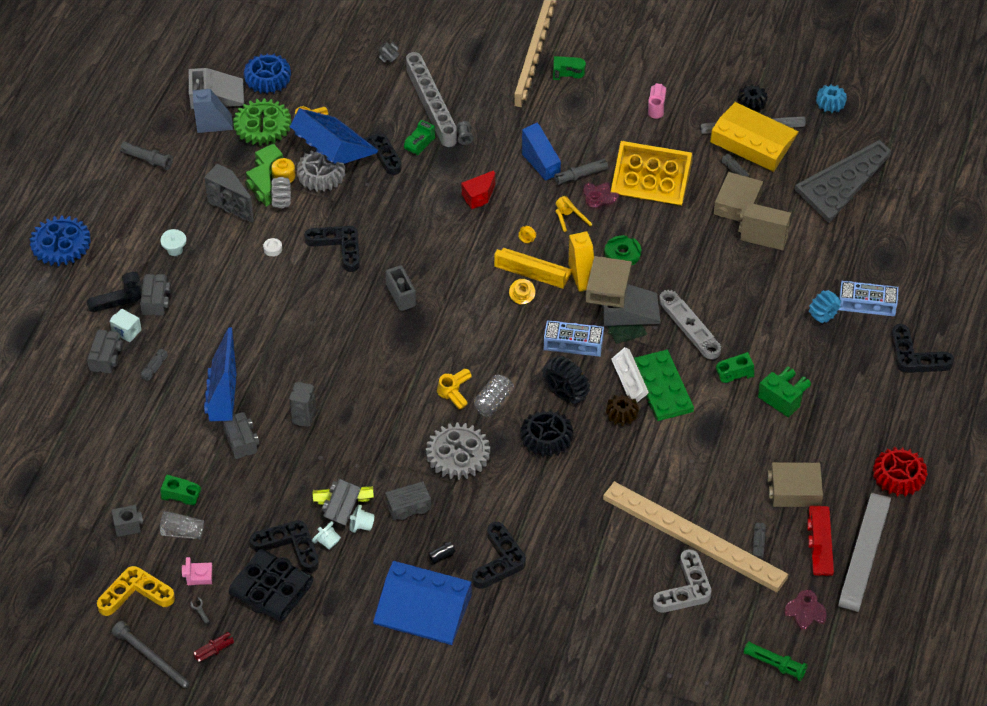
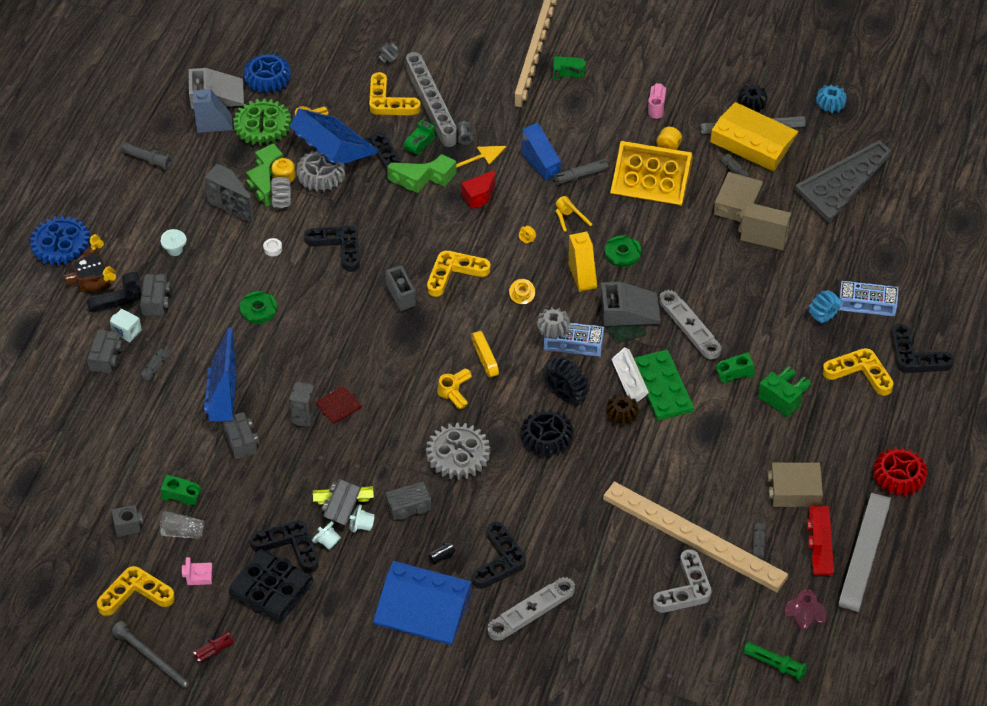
dark grey hand [190,597,210,624] -> none
clear piece [474,374,514,417] -> none
yellow fence [494,248,572,289] -> none
clear pink plate [583,182,619,207] -> none
dark tan brick [586,256,632,308] -> none
none -> torso [64,234,116,292]
none -> green tile [239,291,277,324]
none -> clear red piece [316,386,362,424]
none -> yellow beam [369,72,421,115]
none -> bright green arch [387,154,457,193]
none -> yellow beam [427,251,490,297]
none -> yellow piece [456,146,506,168]
none -> yellow beam [471,331,499,378]
none -> light grey piece [488,577,575,640]
none -> light grey gear [537,307,570,339]
none -> yellow head [656,127,682,150]
none -> yellow beam [823,348,893,396]

